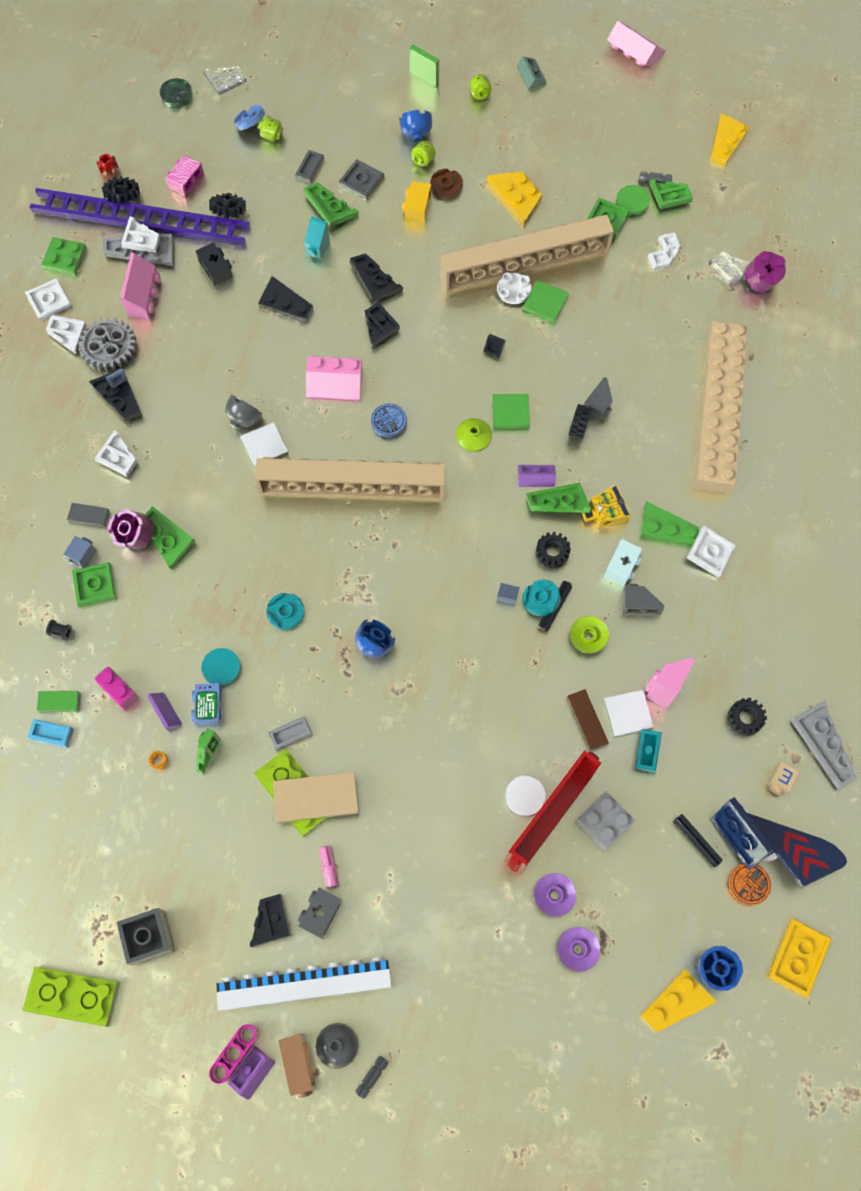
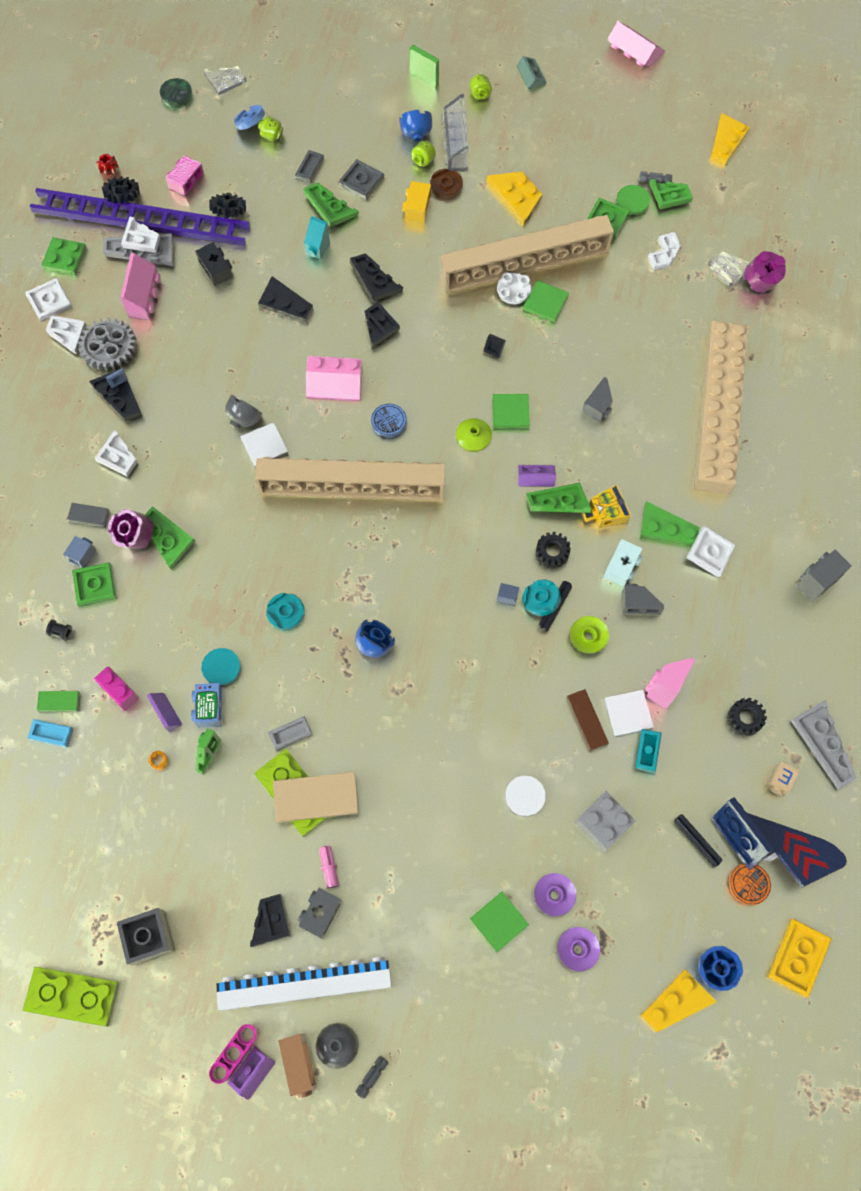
red panel [504,750,602,874] -> none
black tyre [568,404,592,439] -> none
none -> clear slope [441,94,469,171]
none -> bright green tile [470,891,529,953]
none -> dark grey brick [797,549,852,602]

